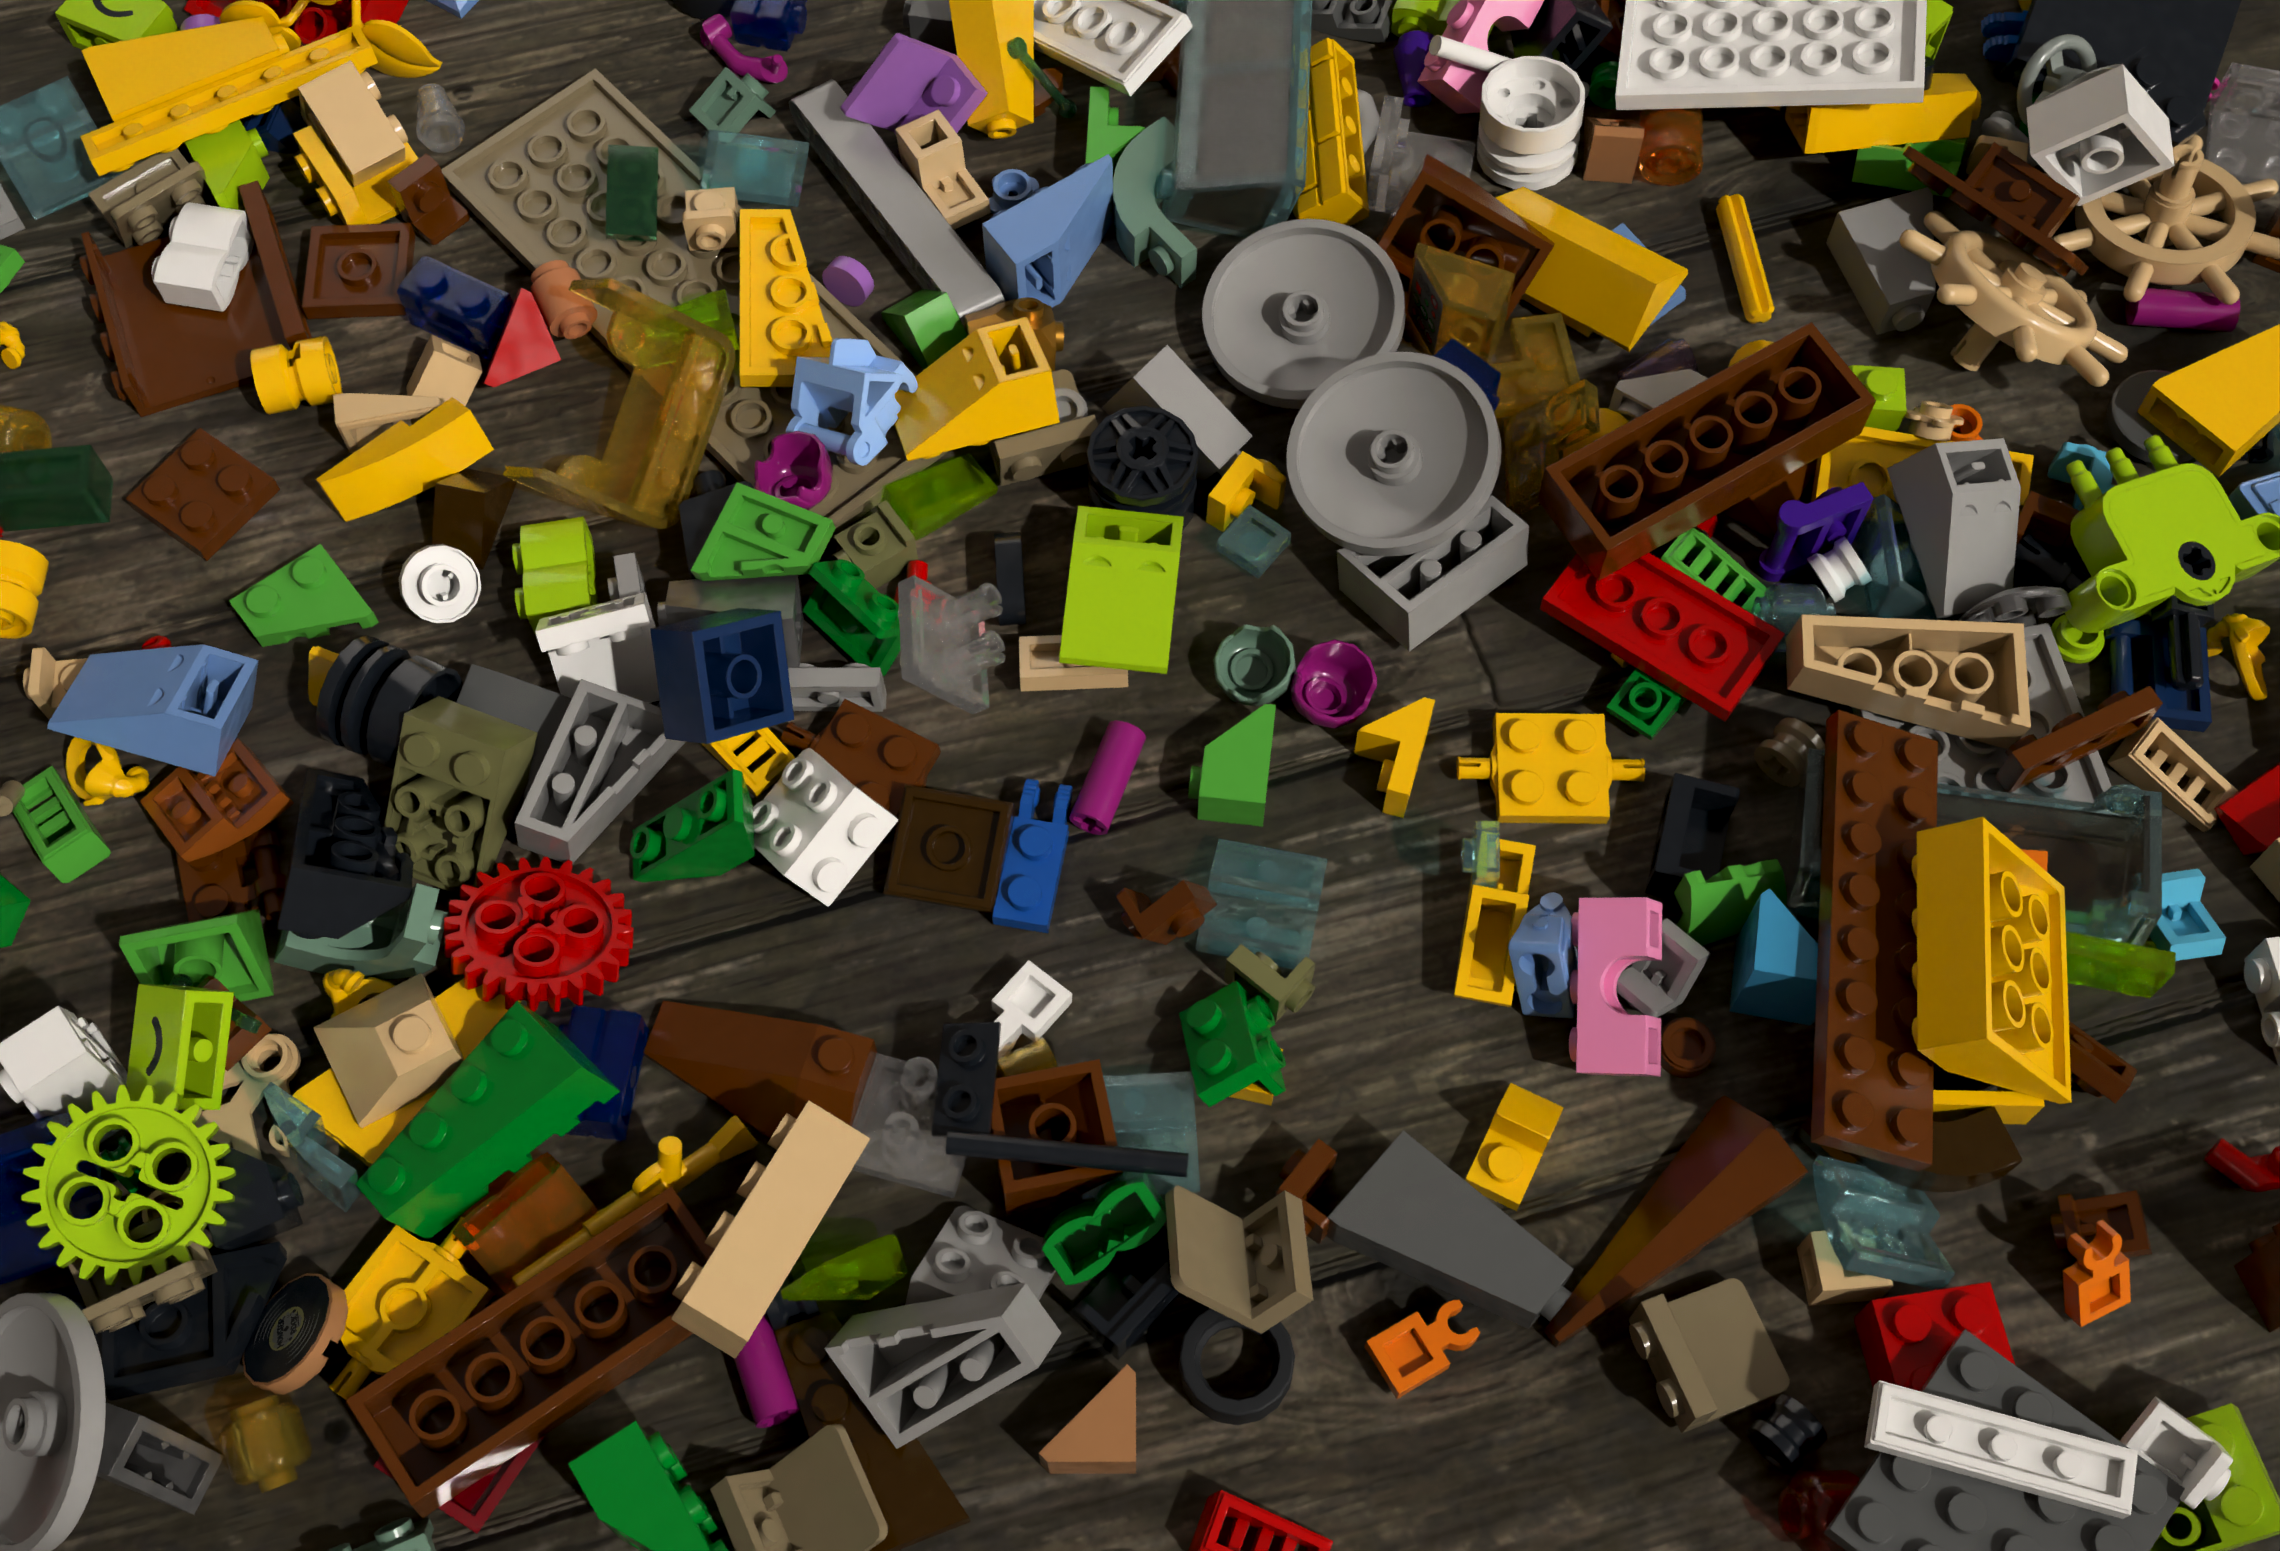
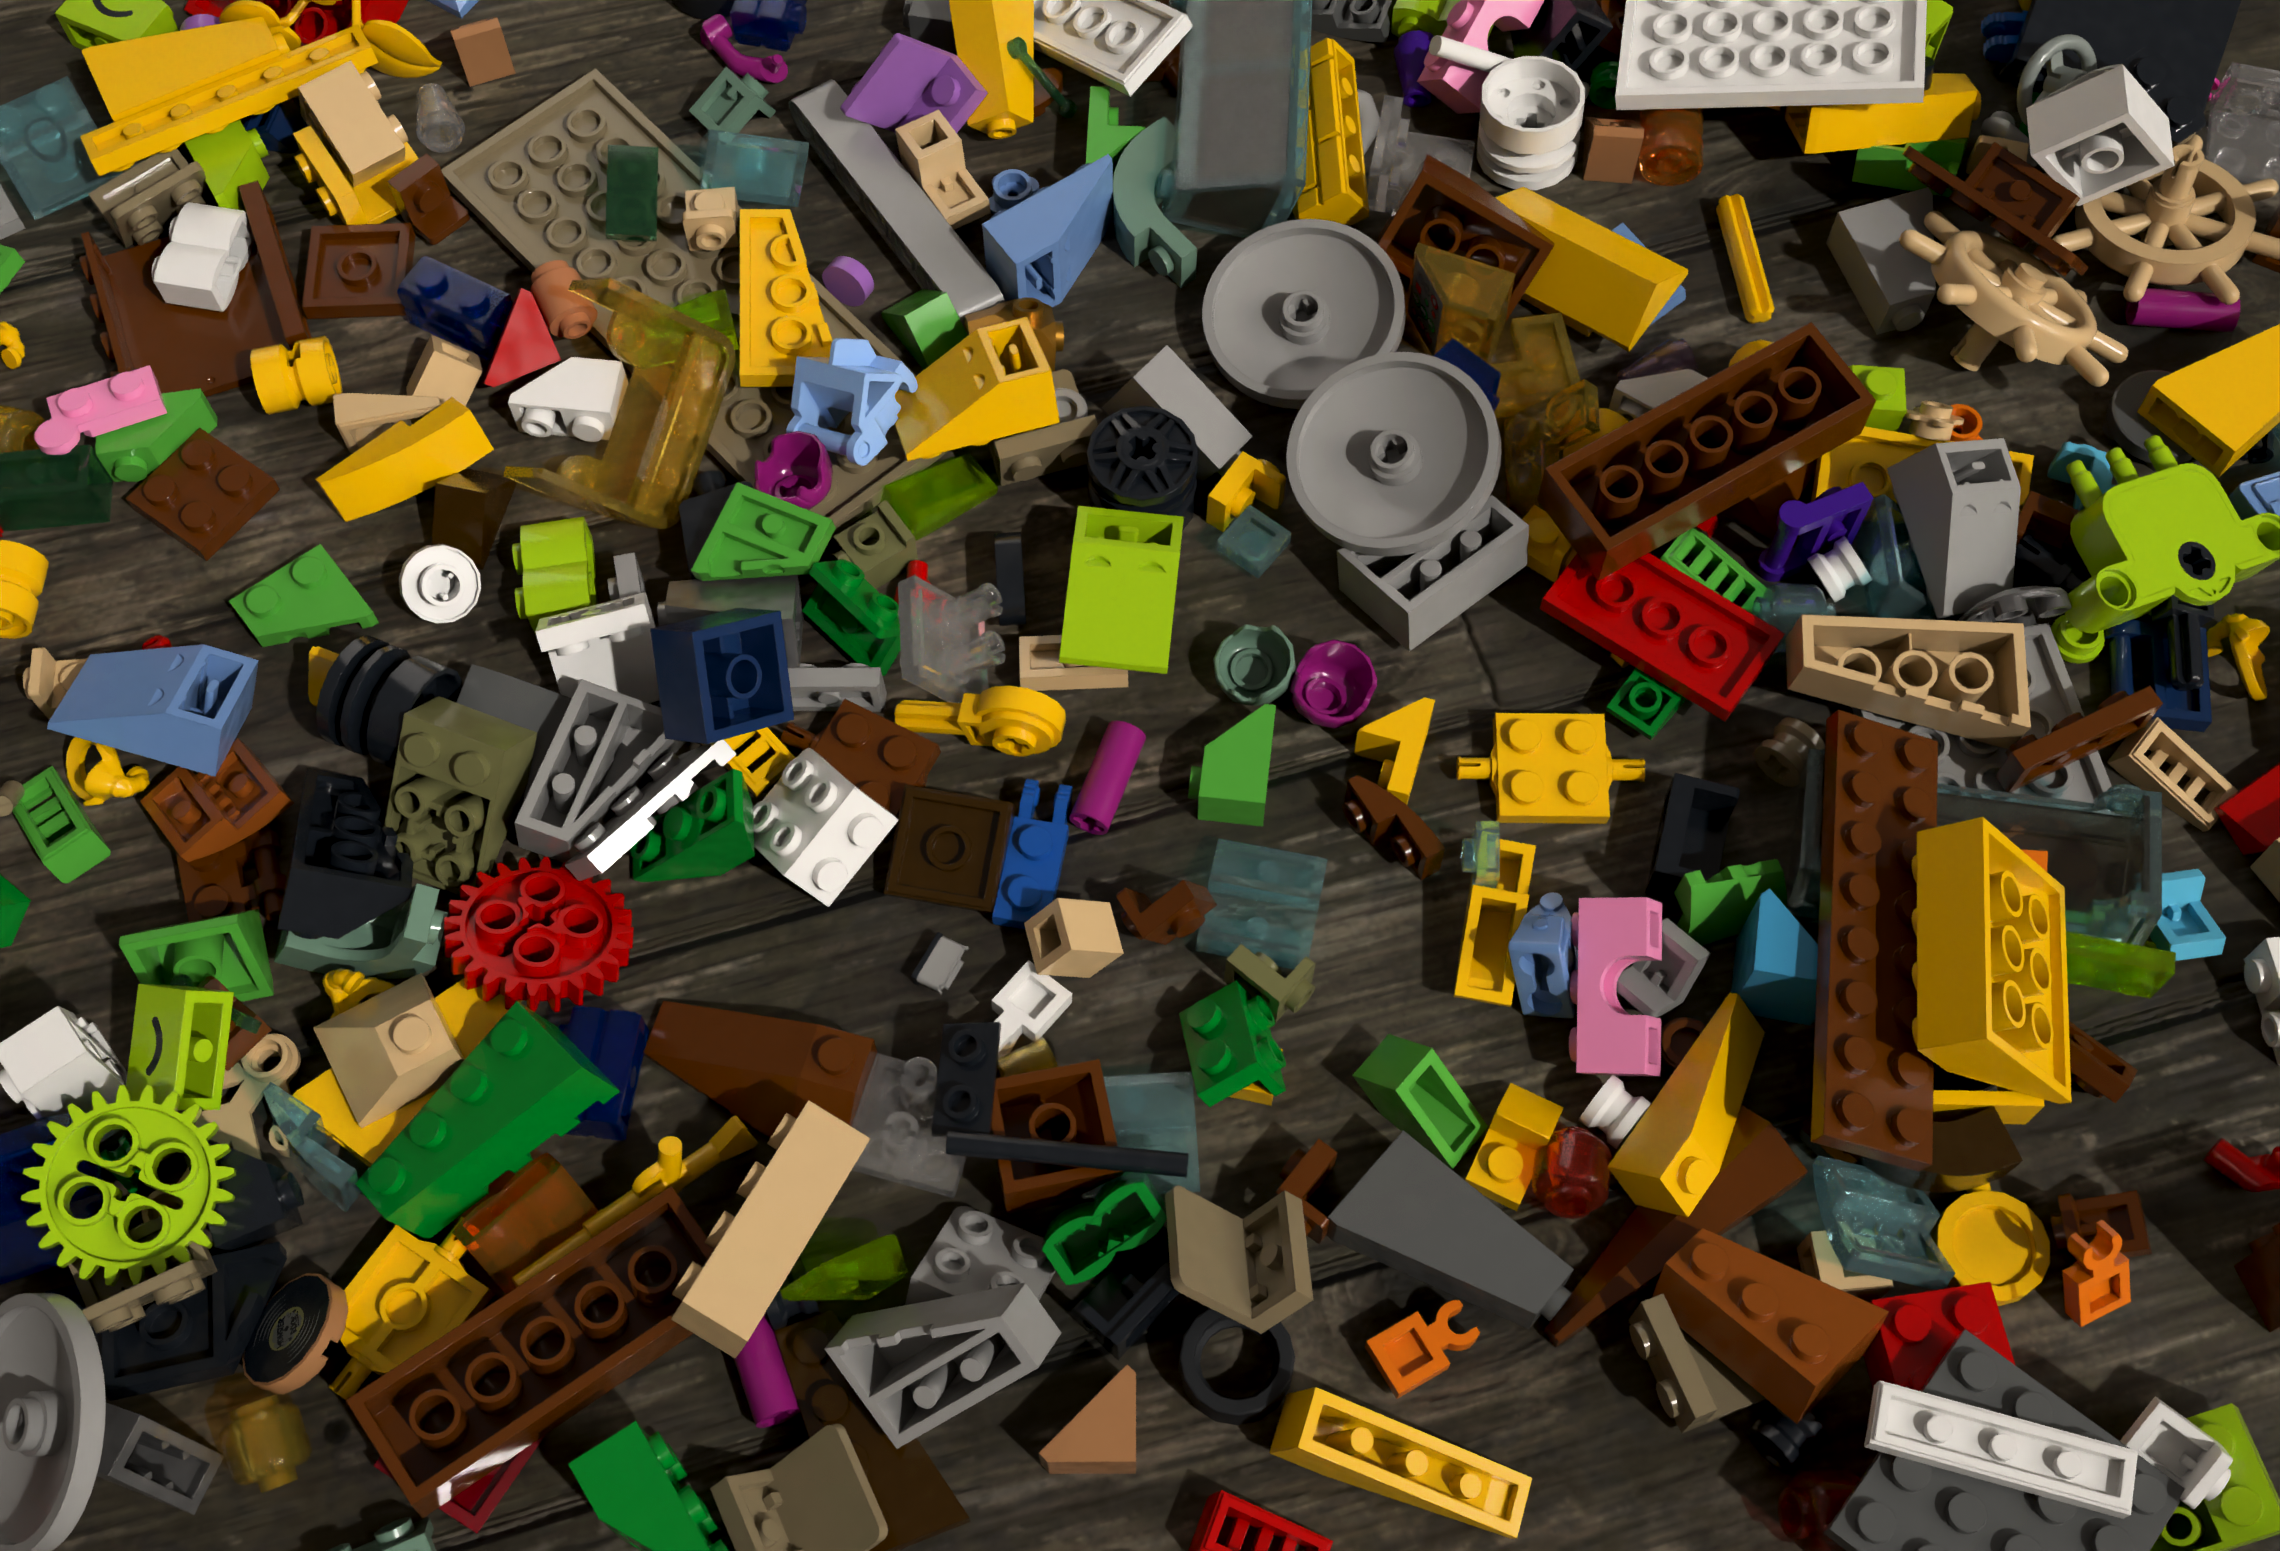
none -> bright pink hinge [34,365,167,455]
none -> bright green slope [95,388,217,482]
none -> medium nougat slope [450,16,516,87]
none -> white slope [508,357,631,442]
none -> light grey wing [564,740,736,881]
none -> yellow piece [894,685,1066,757]
none -> light grey piece [911,932,969,995]
none -> tan brick [1024,898,1124,978]
none -> yellow slope [1269,1387,1532,1539]
none -> reddish brown slope [1342,775,1445,880]
none -> bright green slope [1352,1034,1488,1169]
none -> yellow bracket [1522,505,1577,583]
none -> clear red head [1532,1126,1612,1219]
none -> white wheel [1579,1075,1652,1149]
none -> yellow slope [1607,993,1765,1217]
none -> dark orange wedge [1652,1228,1889,1424]
none -> yellow piece [1931,1183,2050,1306]

